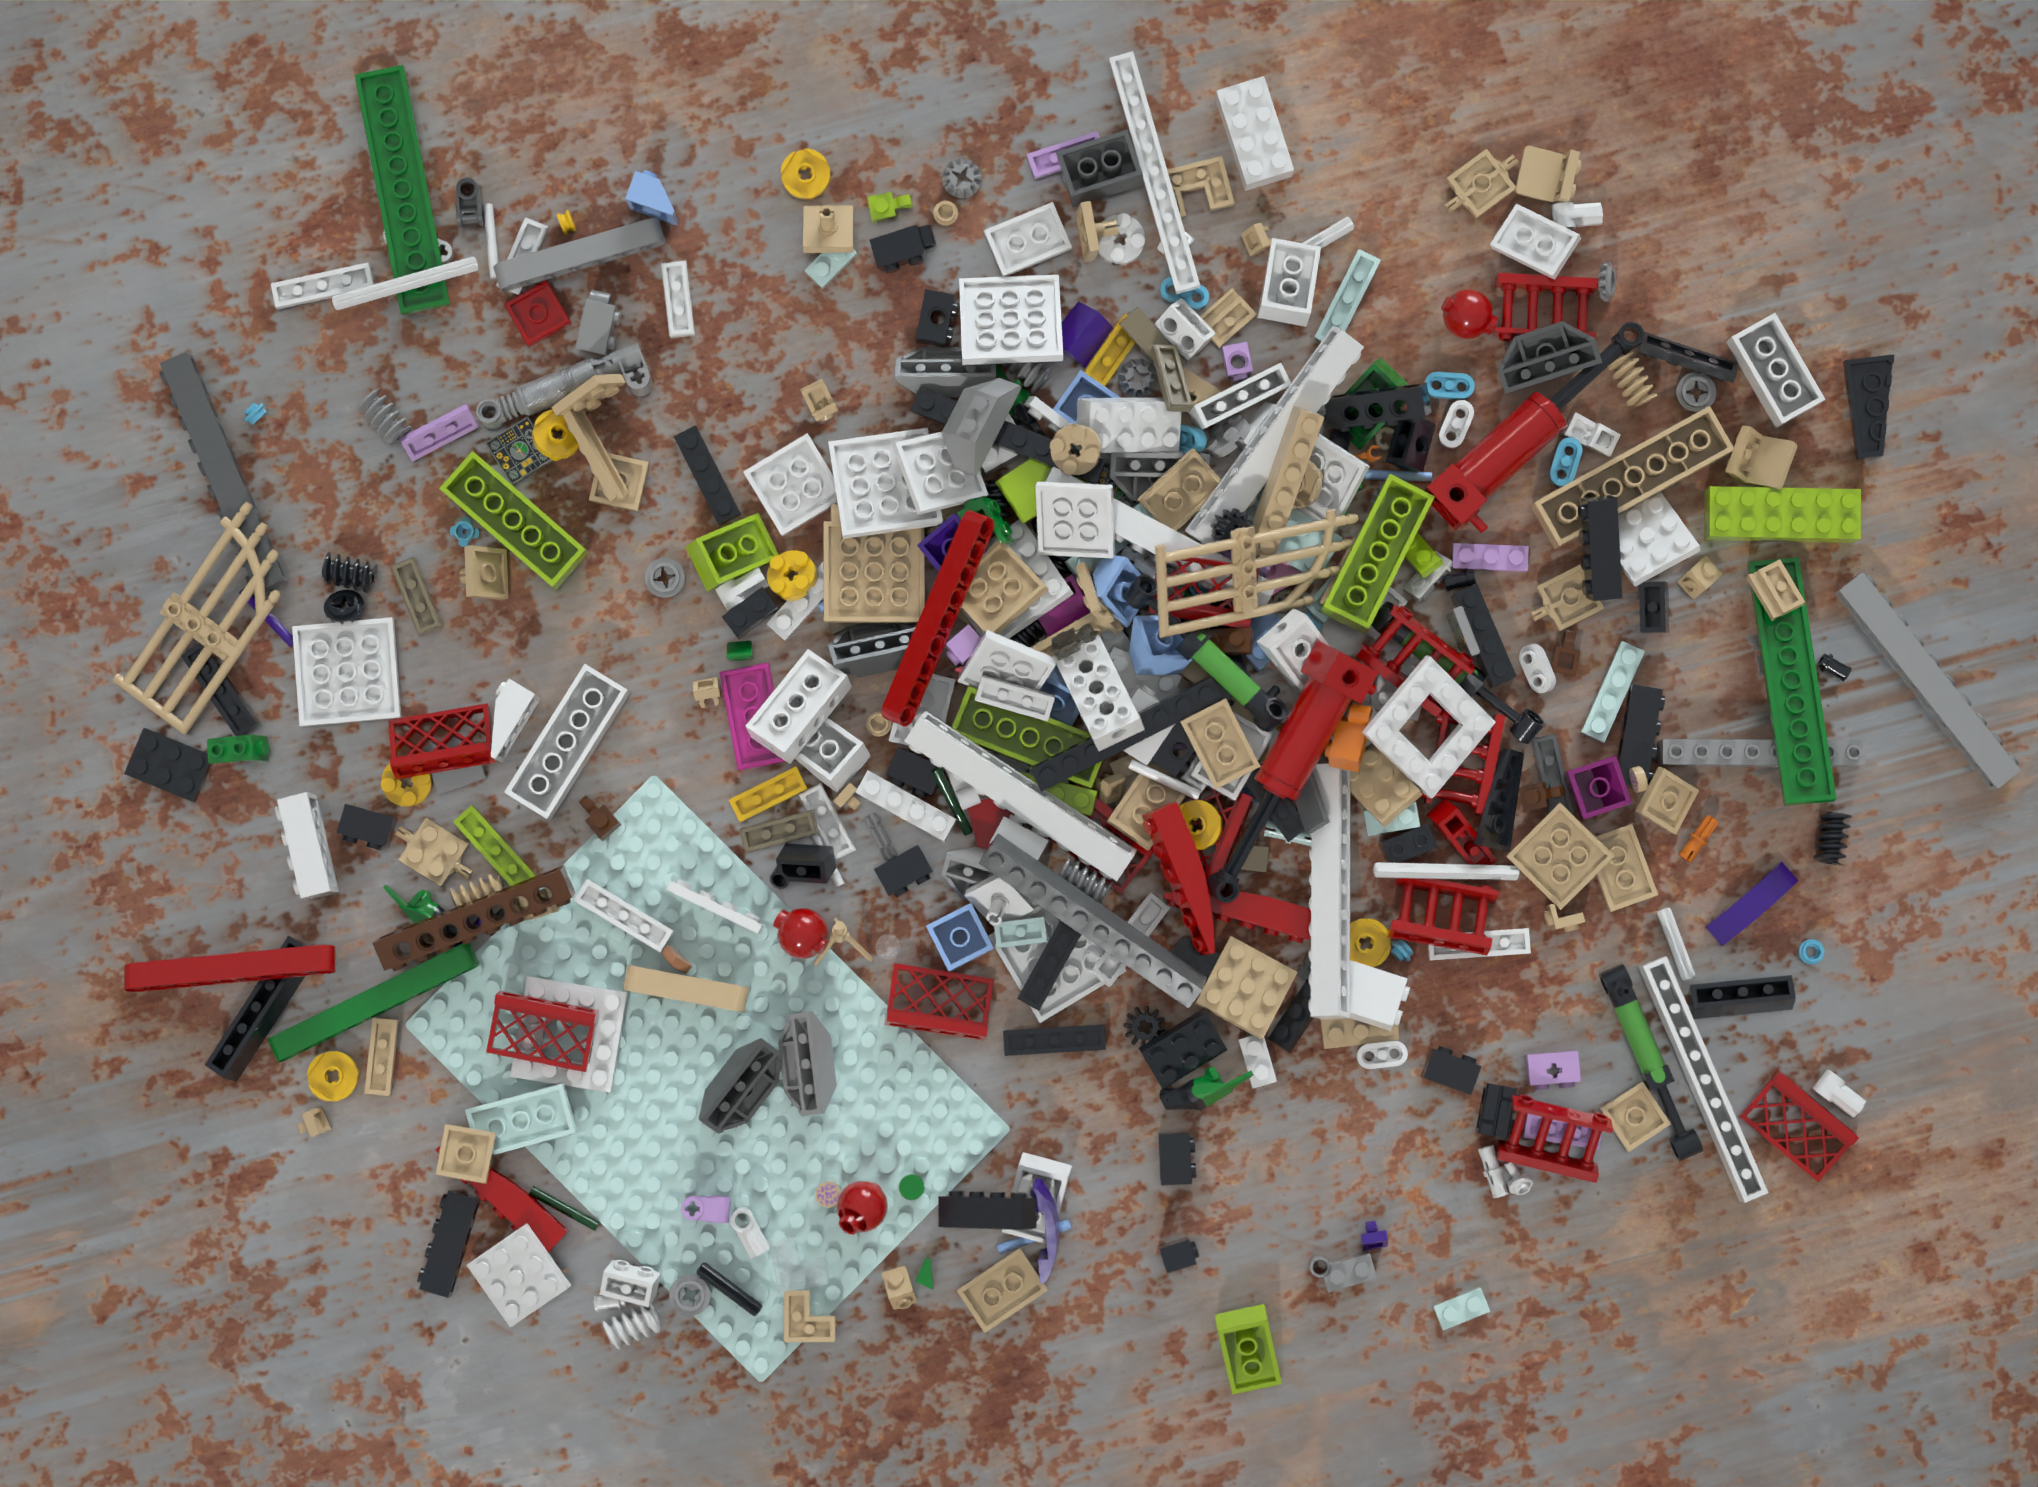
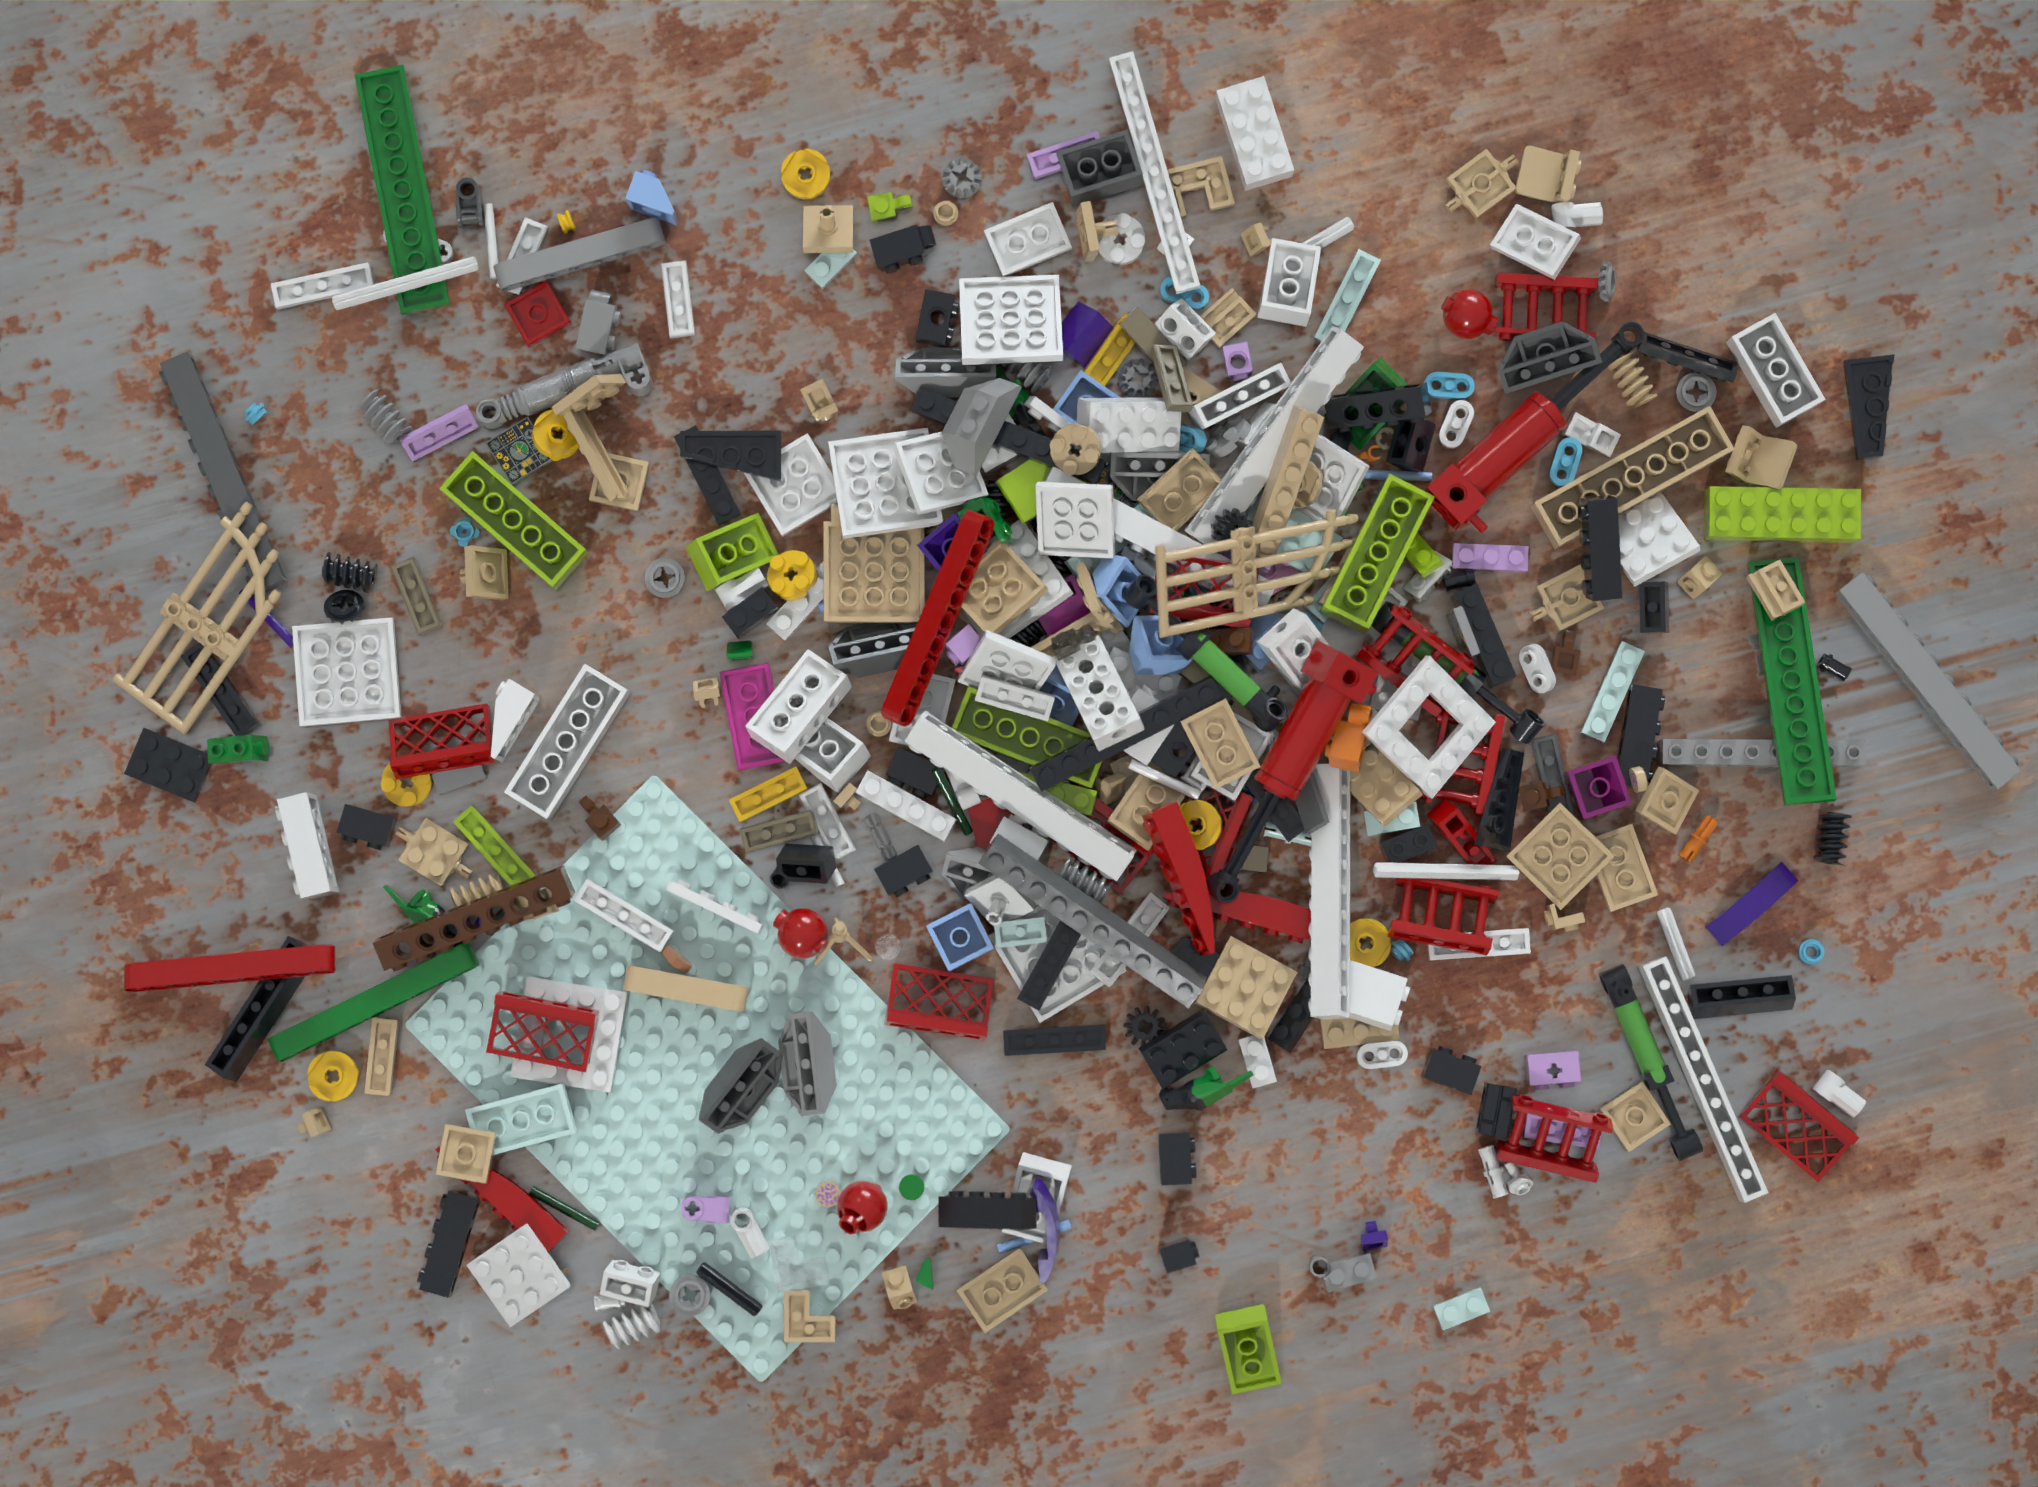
none -> black wing [680,430,781,482]

